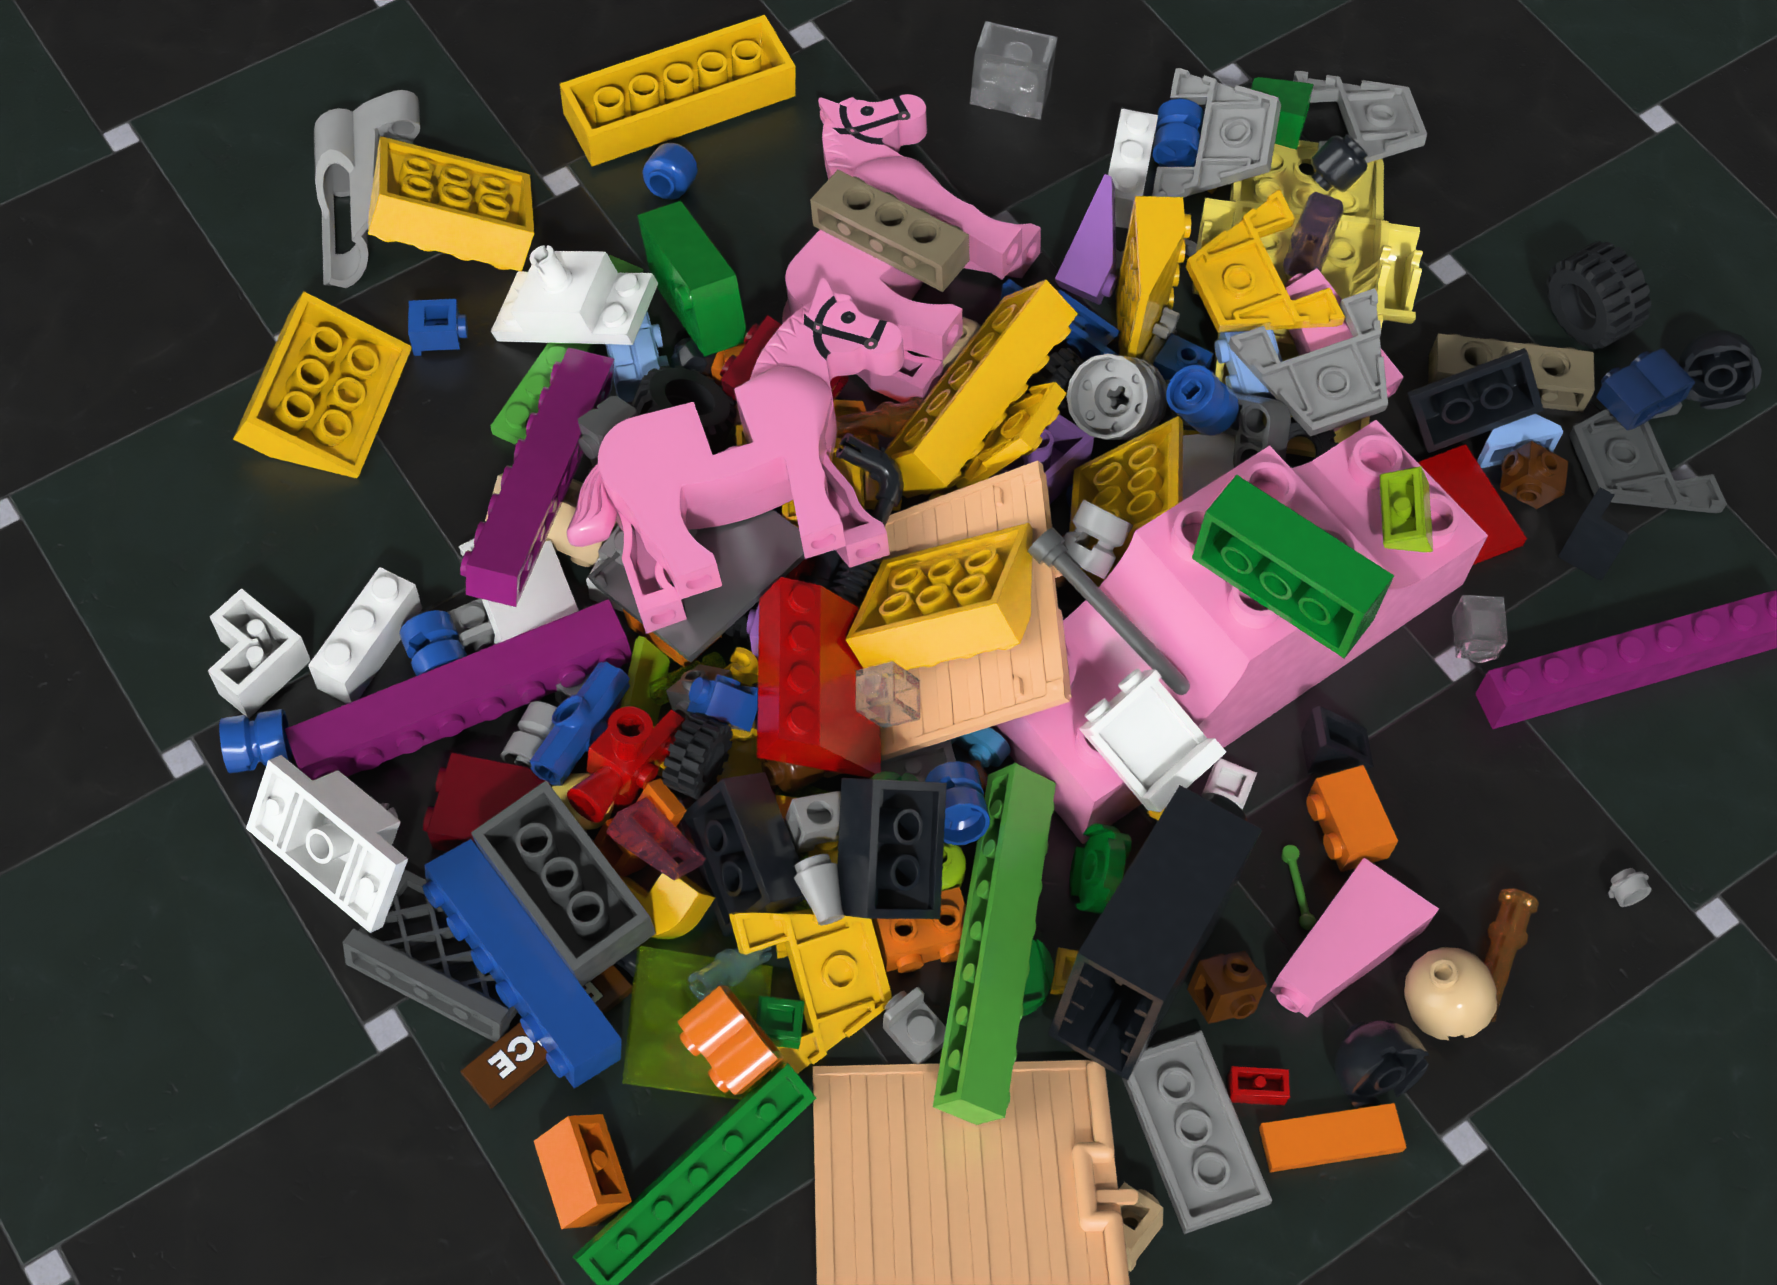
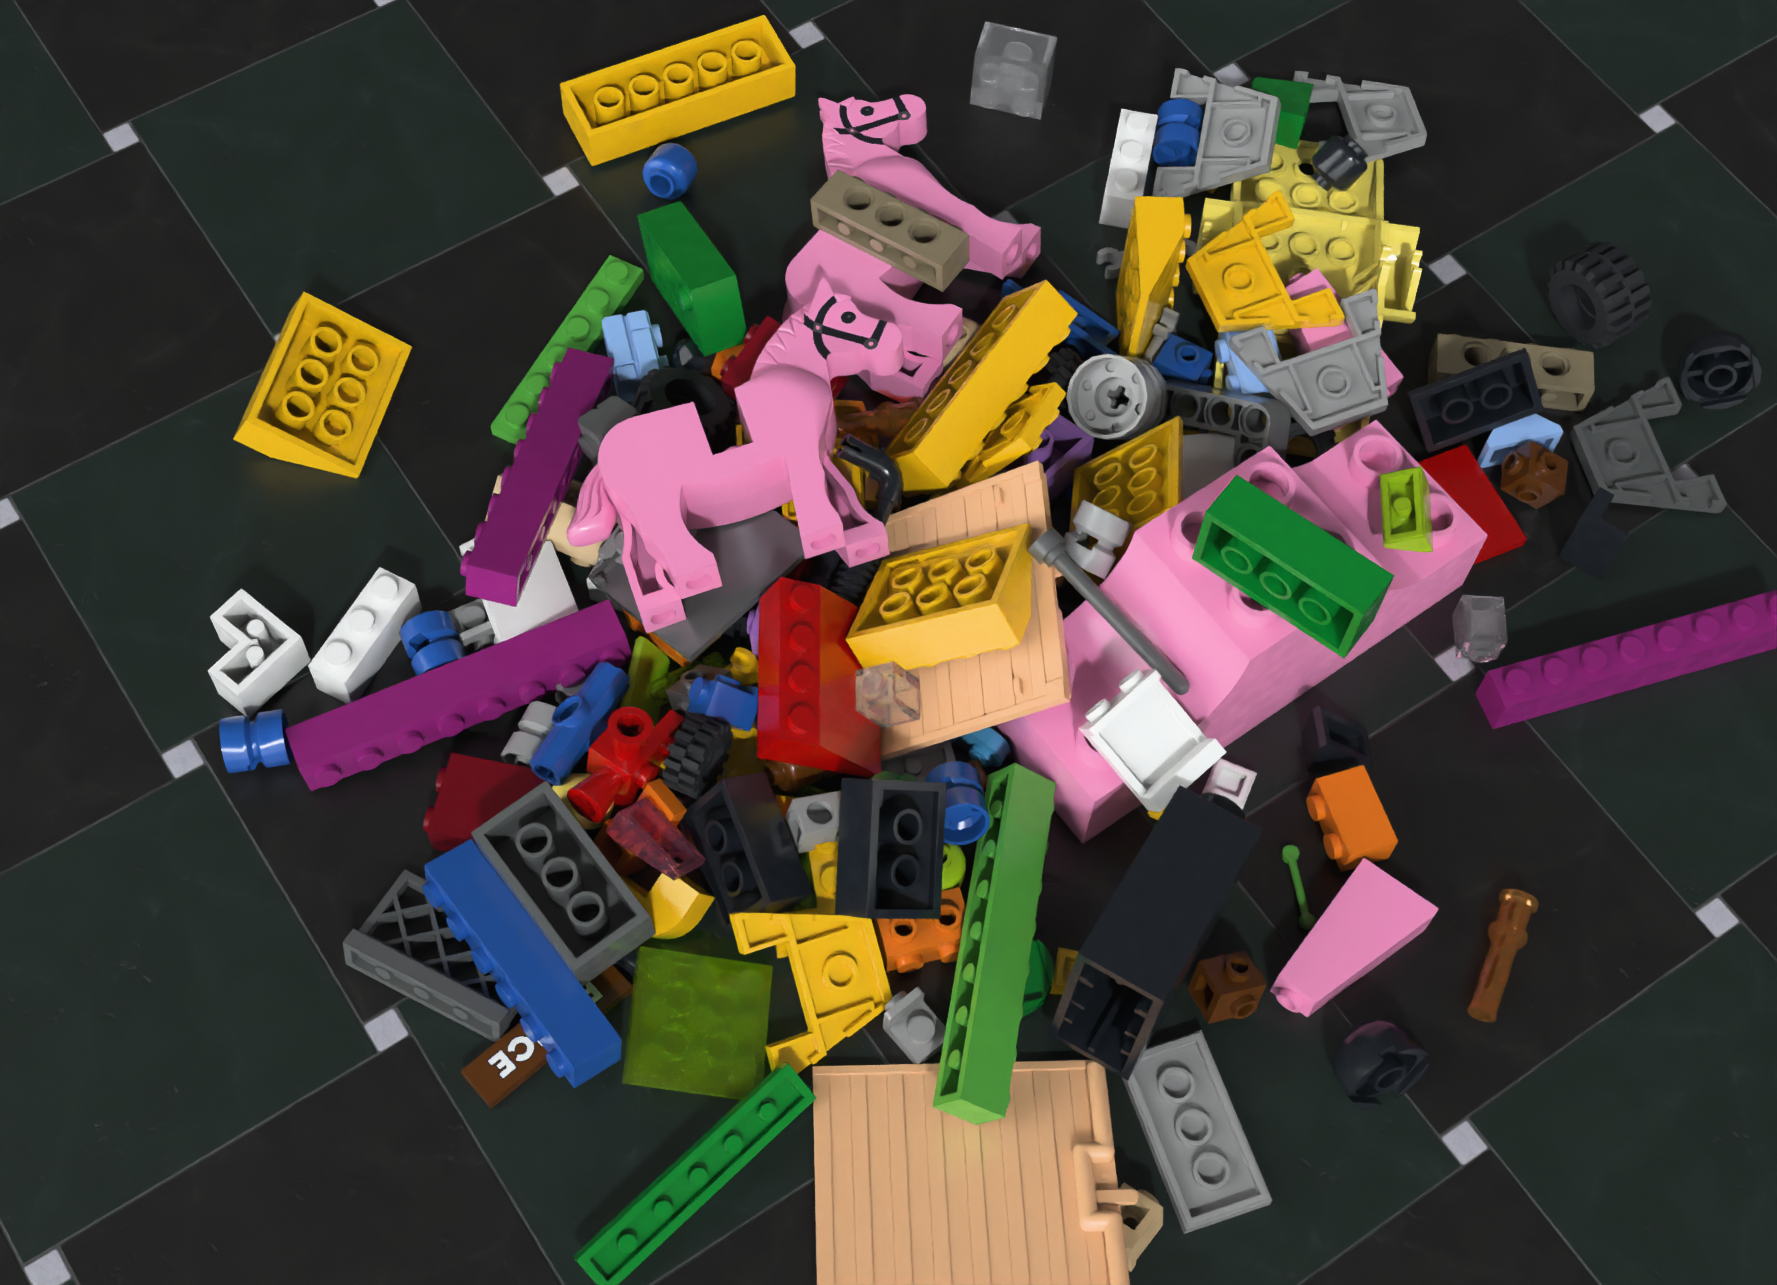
white brick [246,755,408,933] -> none
light grey panel [314,90,420,288] -> none
yellow slope [368,136,534,271] -> none
blue brick [408,299,468,356] -> none
white brick [491,245,658,345] -> none
orange brick [534,1114,632,1229] -> none
orange brick [677,985,784,1095] -> none
clear light blue pin [688,946,772,1000] -> none
green tile [756,995,804,1049] -> none
light grey cone [794,854,845,926] -> none
medium lavender slope [1055,174,1119,305] -> none
green plate [1070,823,1132,914] -> none
blue wheel [1166,365,1239,436] -> none
red piece [1227,1066,1290,1106] -> none
orange tile [1259,1103,1407,1173] -> none
brick [1283,192,1344,277] -> none
tan cylinder [1404,947,1497,1040] -> none
dark blue brick [1596,349,1695,431] -> none
light grey plate [1608,868,1652,907] -> none

